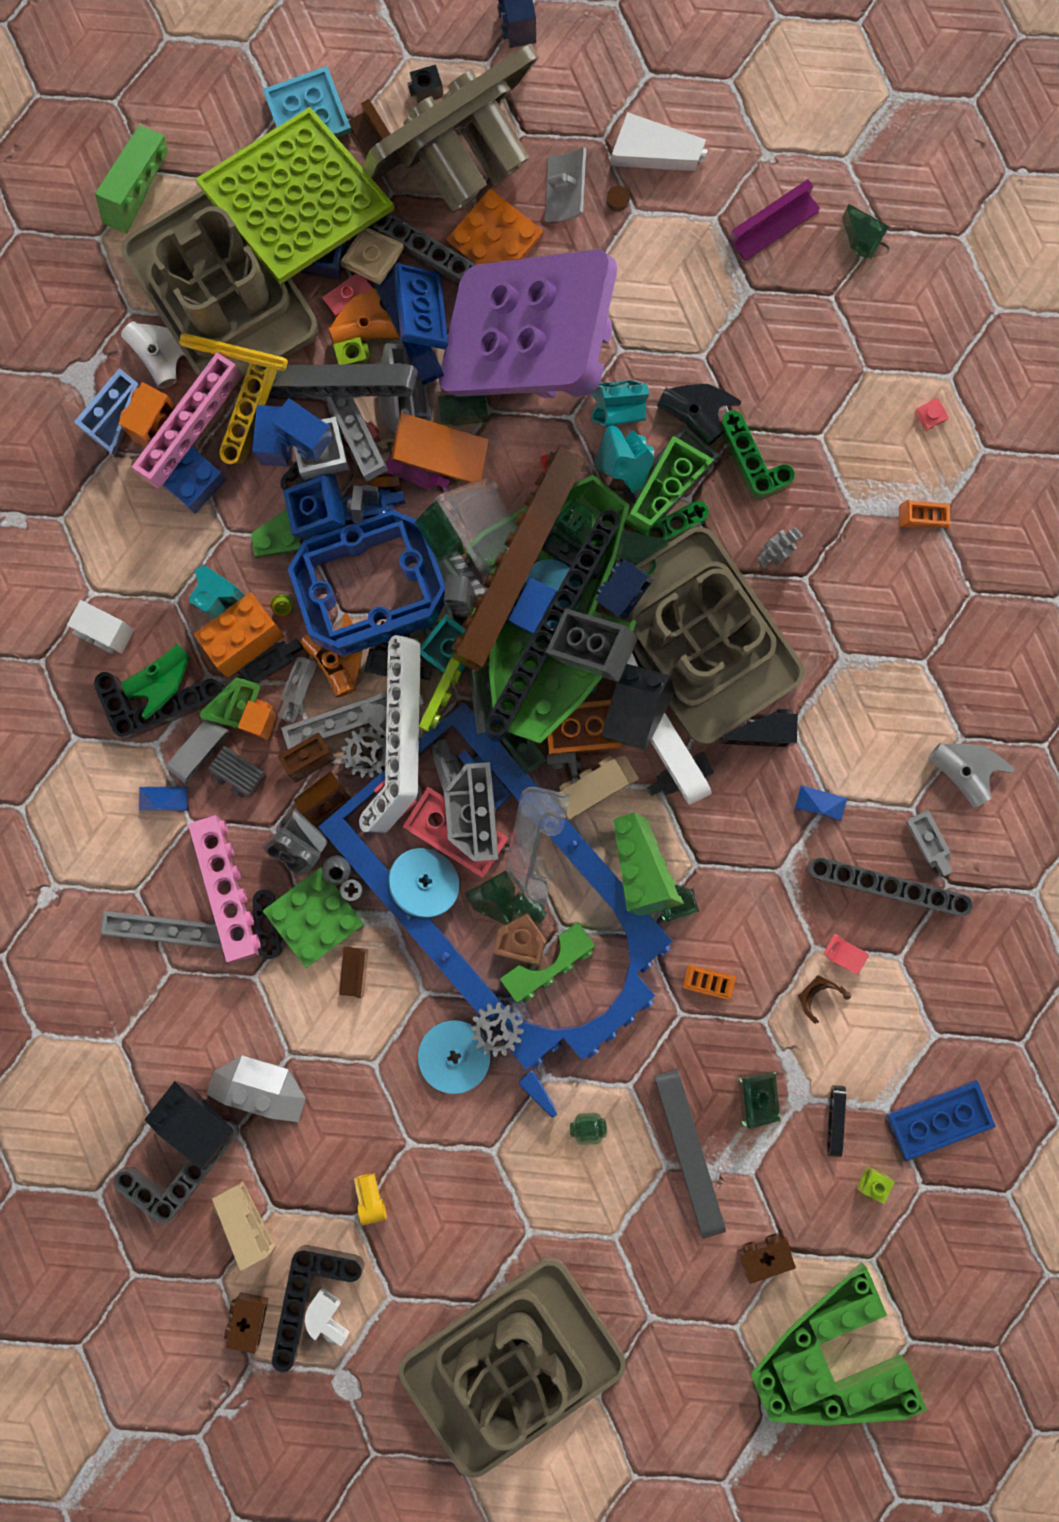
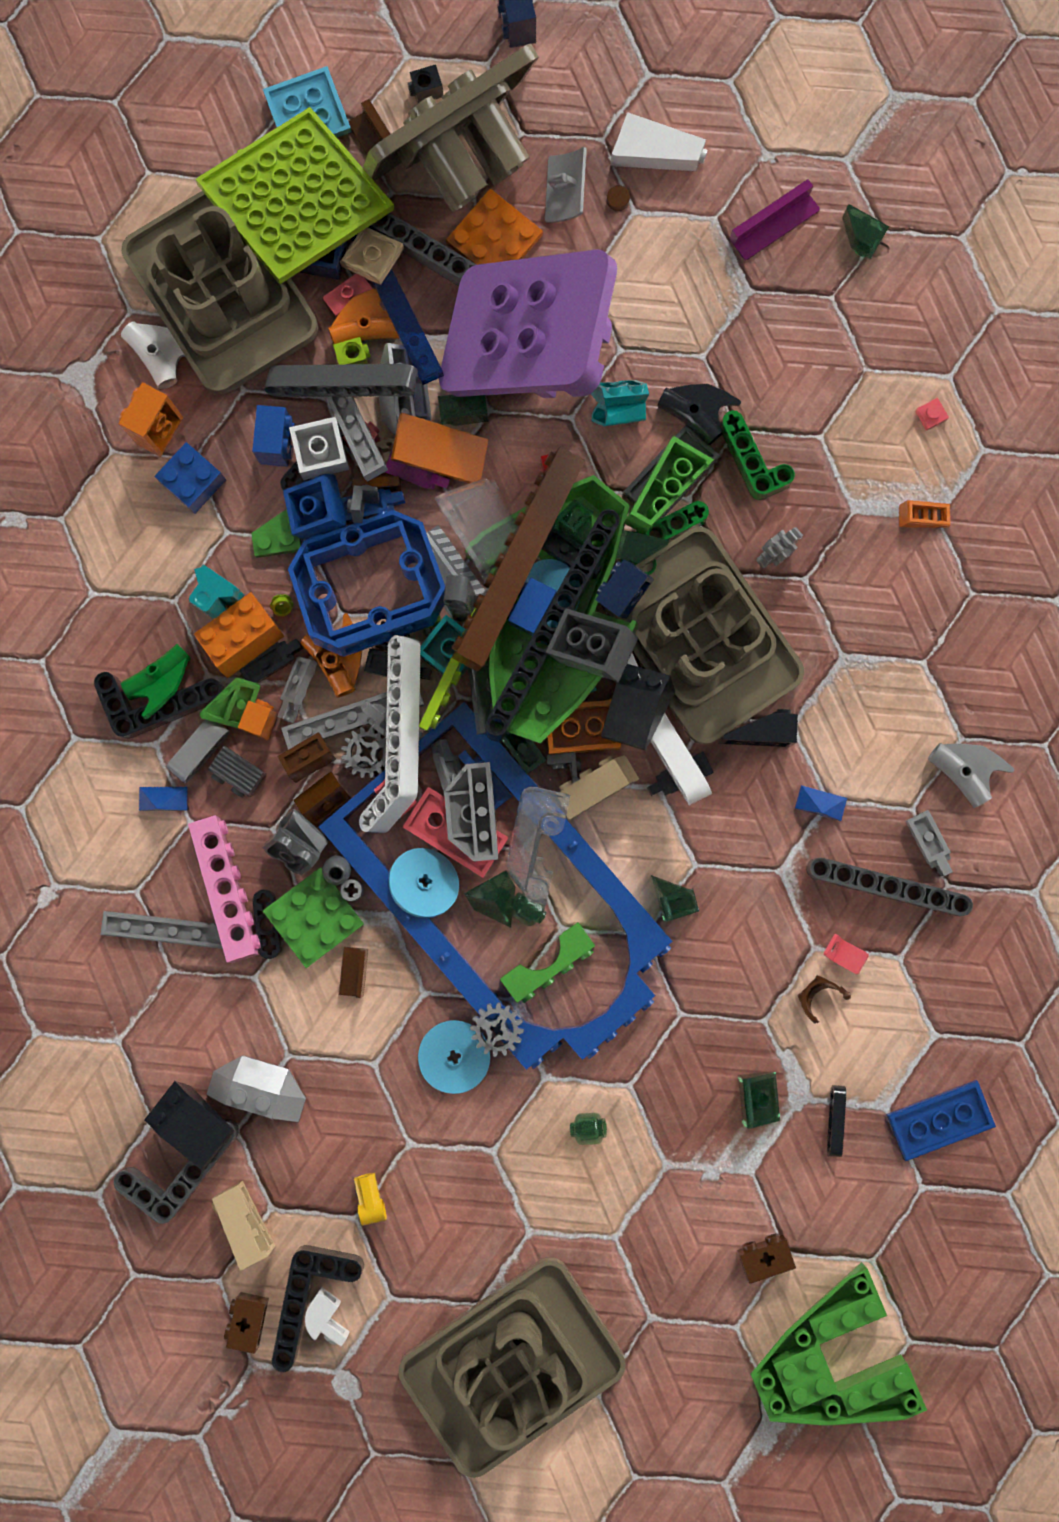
white brick [67,600,135,655] -> none
light blue wedge [74,368,139,457] -> none
bright green wedge [95,125,168,234] -> none
bright pink brick [132,353,243,489] -> none
yellow axle [179,333,288,371] -> none
yellow beam [219,363,277,465] -> none
blue brick [272,398,333,461] -> none
blue tile [394,263,448,350] -> none
clear green slope [415,501,465,561] -> none
nougat plate [493,913,546,965] -> none
blue slope [519,1068,557,1118] -> none
teal piece [593,425,654,493] -> none
bright green wedge [613,812,684,916] -> none
dark grey beam [654,1068,726,1239] -> none
orange slope [682,964,736,1000] -> none
lime brick [856,1166,895,1204] -> none

